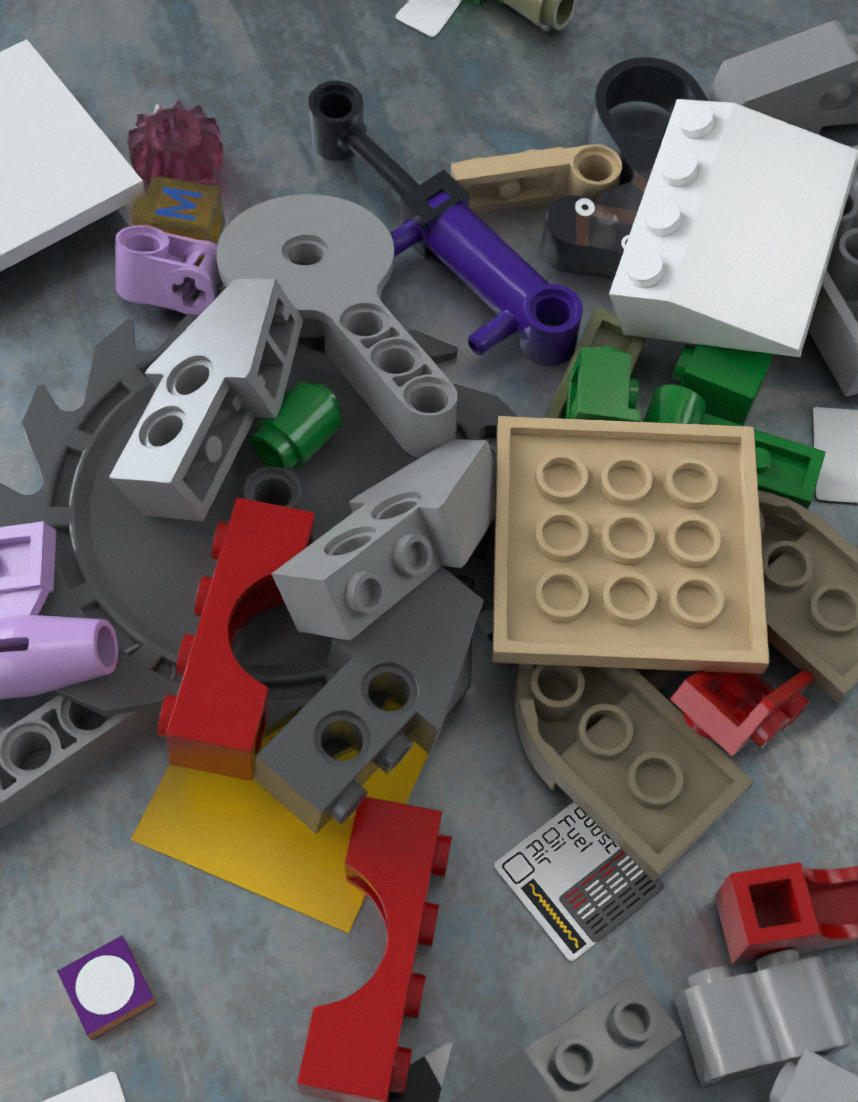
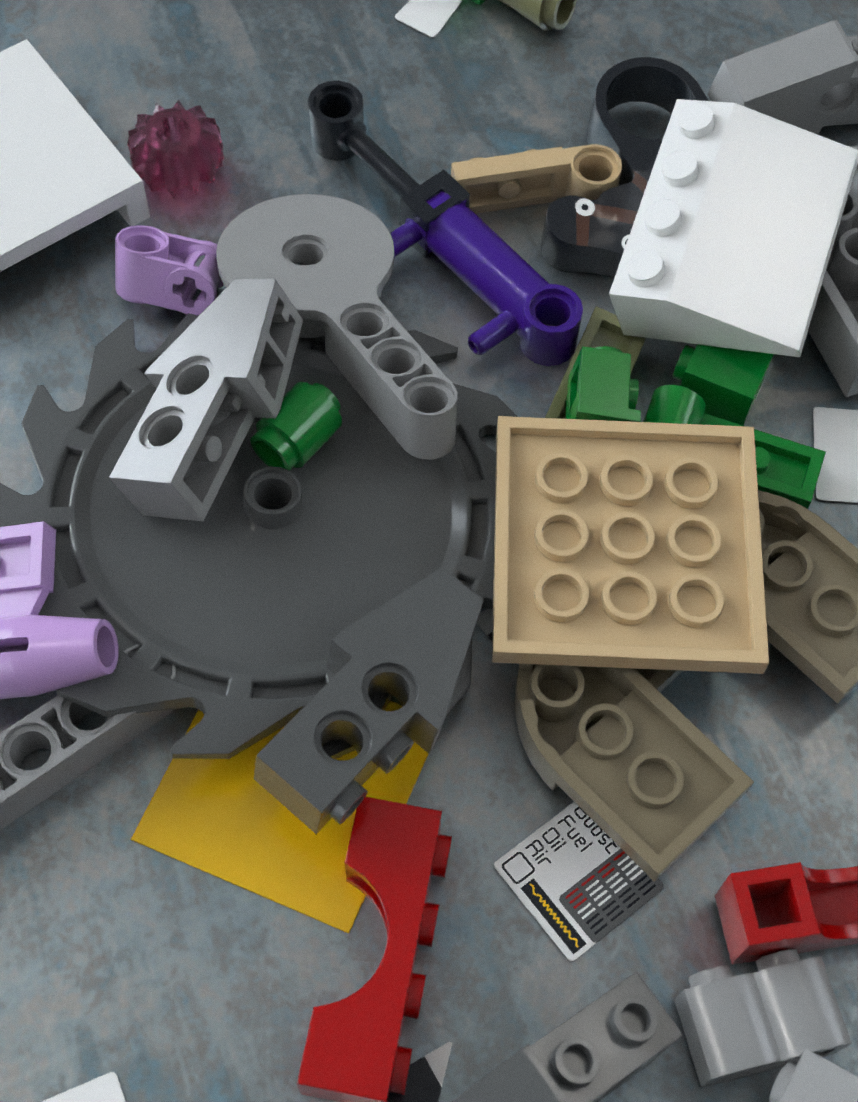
tile [57,935,157,1040] -> none
clear yellow brick [133,176,225,266] -> none
red arch [157,497,315,781] -> none
light grey brick [272,439,496,640] -> none
red bracket [670,669,815,756] -> none

